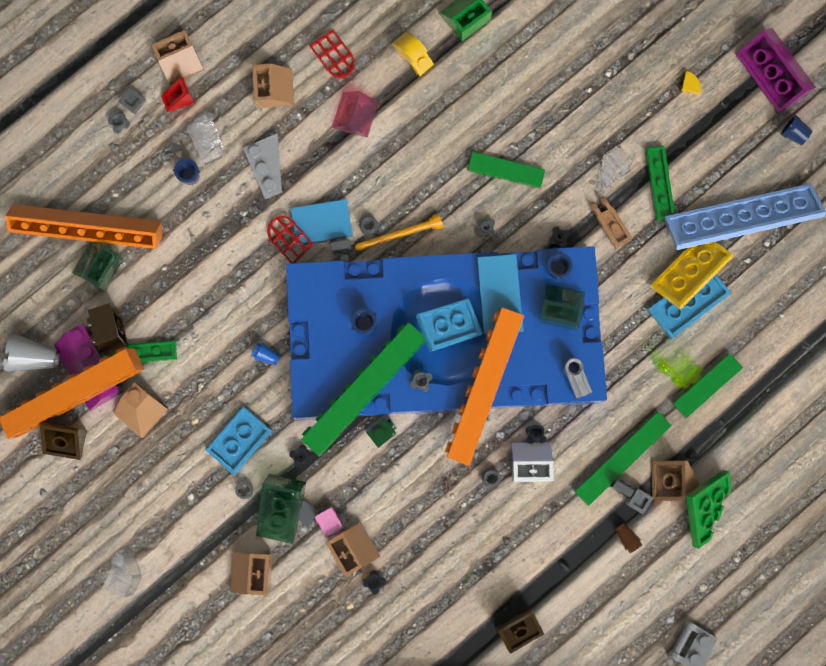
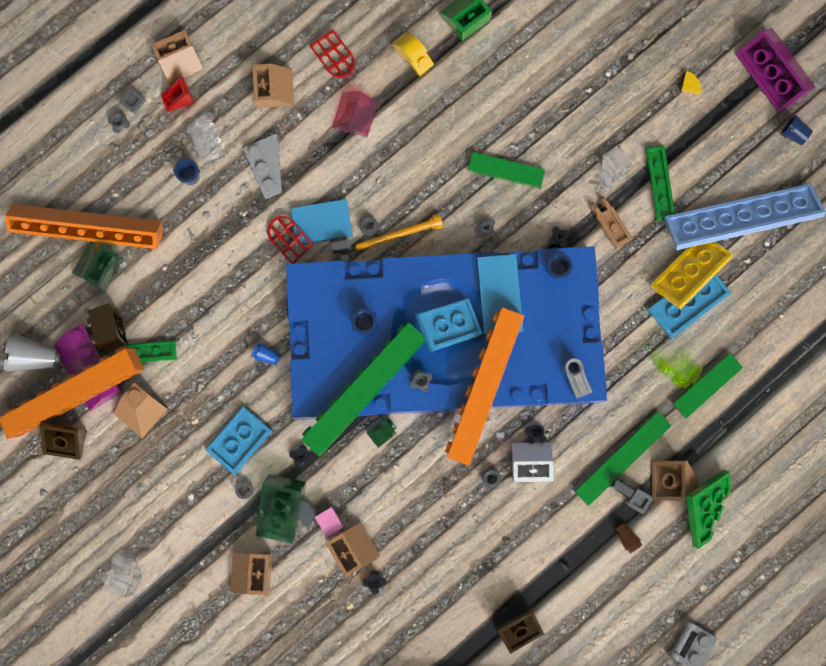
clear green slope [538,284,585,331] -> none

